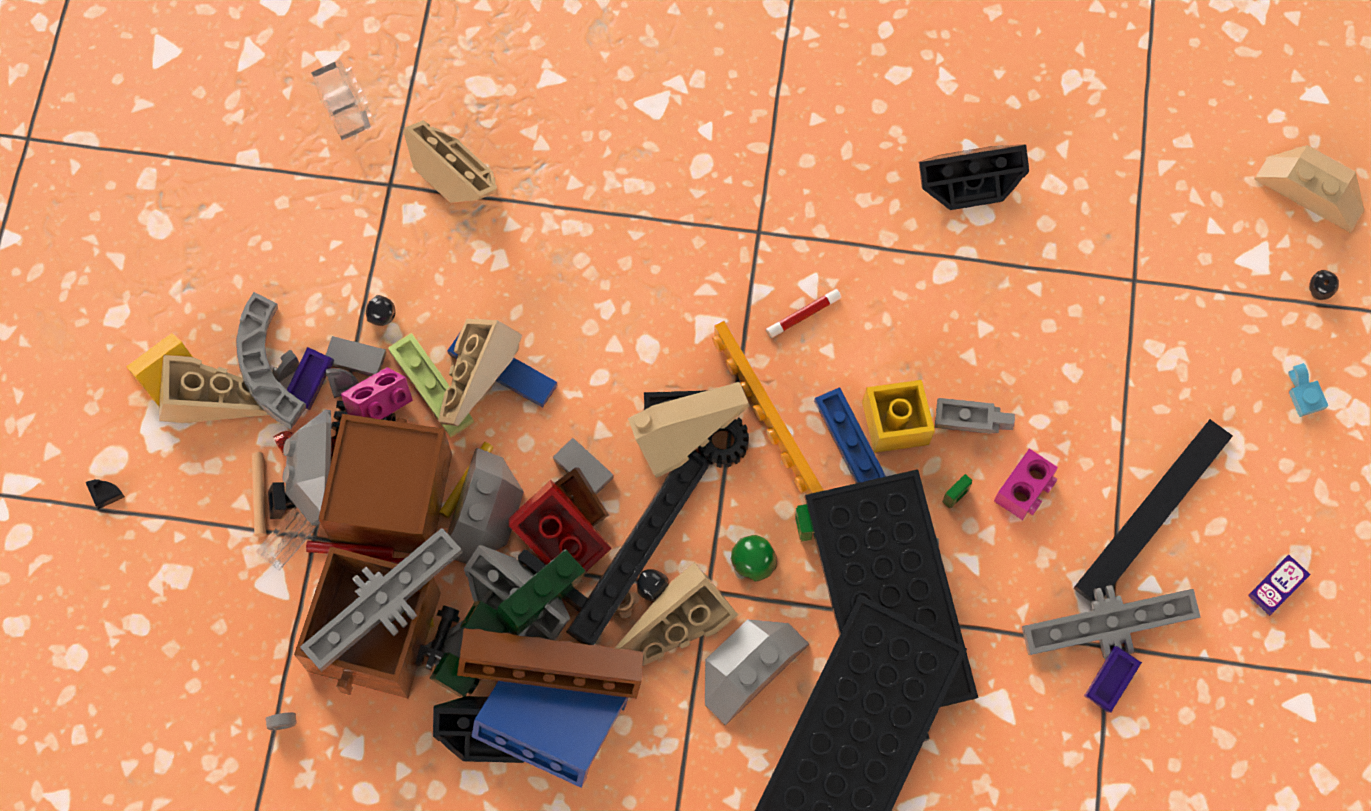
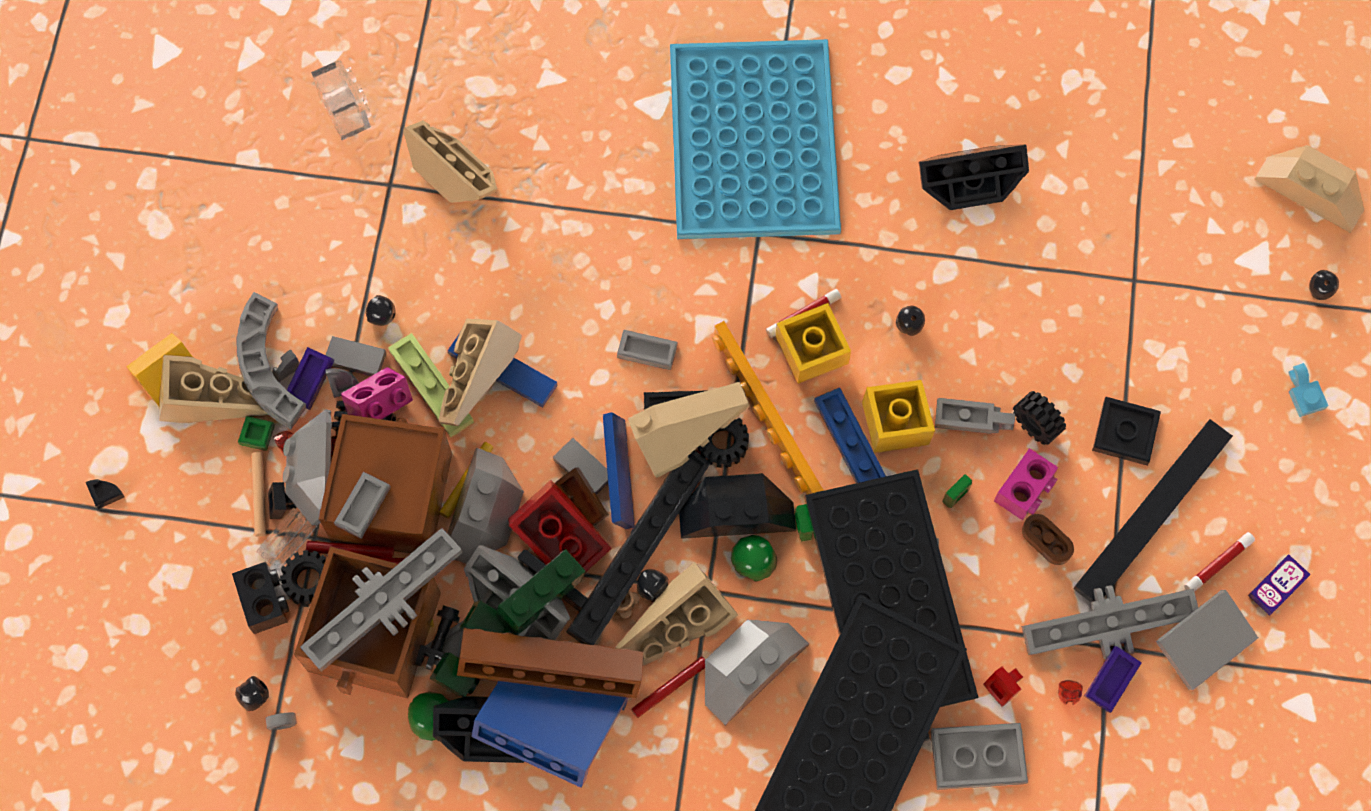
none -> black brick [232,561,290,634]
none -> black piece [235,676,269,711]
none -> green tile [238,416,275,451]
none -> black tyre [280,550,326,607]
none -> light grey tile [334,472,391,539]
none -> green hair [408,691,449,741]
none -> blue tile [603,412,635,529]
none -> light grey tile [617,330,678,370]
none -> red bar [631,656,705,719]
none -> medium azure tile [670,39,841,239]
none -> black wedge [679,473,796,539]
none -> yellow brick [775,303,851,384]
none -> black piece [896,305,925,336]
none -> light grey tile [930,723,1028,790]
none -> red tile [983,666,1023,707]
none -> black tyre [1013,391,1066,445]
none -> reddish brown plate [1022,514,1074,565]
none -> clear red hinge [1058,680,1083,705]
none -> black tile [1092,397,1161,466]
none -> light grey tile [1155,590,1259,690]
none -> red bar [1184,532,1255,592]

